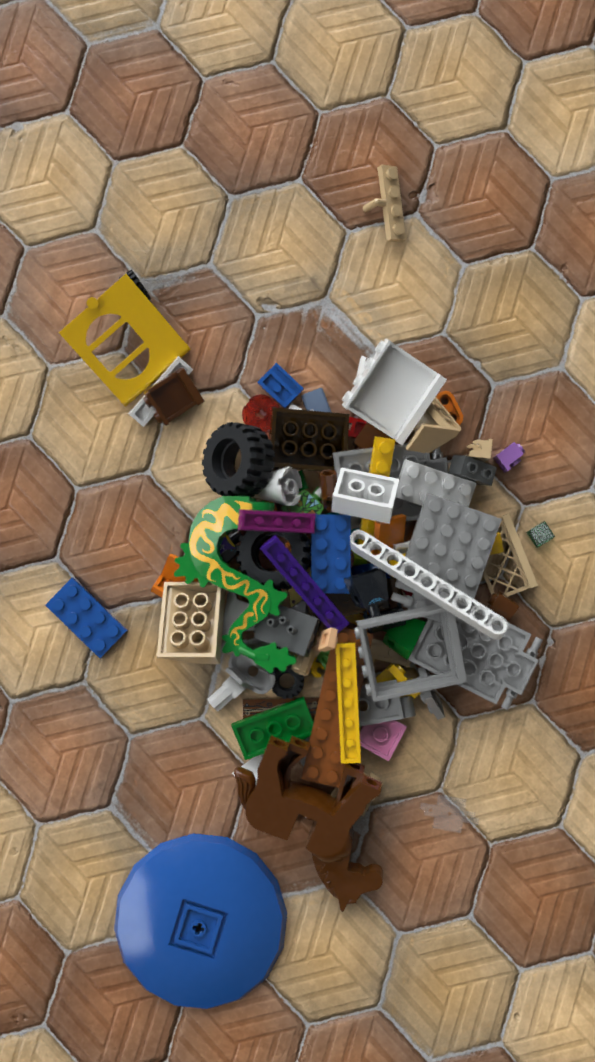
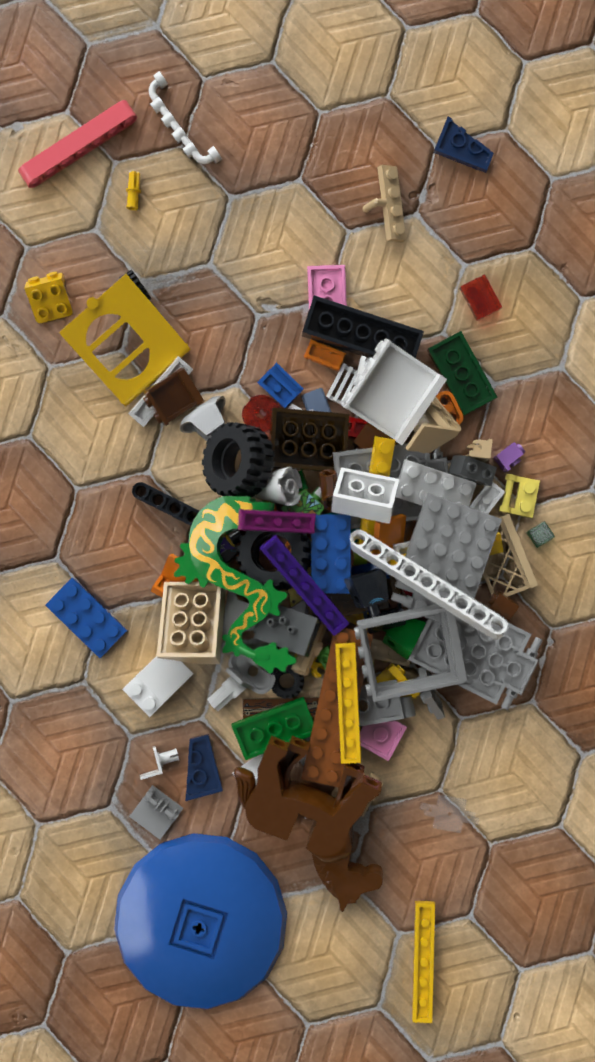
light nougat plate [312,627,338,652] -> none
none -> coral beam [18,100,137,188]
none -> yellow bracket [24,272,73,323]
none -> white slope [122,657,194,717]
none -> yellow axle [126,171,141,211]
none -> light grey hinge [129,785,183,839]
none -> black beam [132,482,199,526]
none -> white bracket [140,746,179,780]
none -> white bar [149,71,222,164]
none -> piece [180,396,226,441]
none -> dark blue wing [185,734,223,801]
none -> black brick [302,295,424,358]
none -> orange plate [304,339,346,372]
none -> bright pink tile [307,265,347,309]
none -> white tile [326,363,358,405]
none -> yellow plate [412,901,435,1023]
none -> dark green plate [427,331,497,416]
none -> dark blue wing [433,116,494,173]
none -> clear red plate [459,274,502,321]
none -> white hinge [469,482,505,514]
none -> light yellow plate [499,474,540,518]

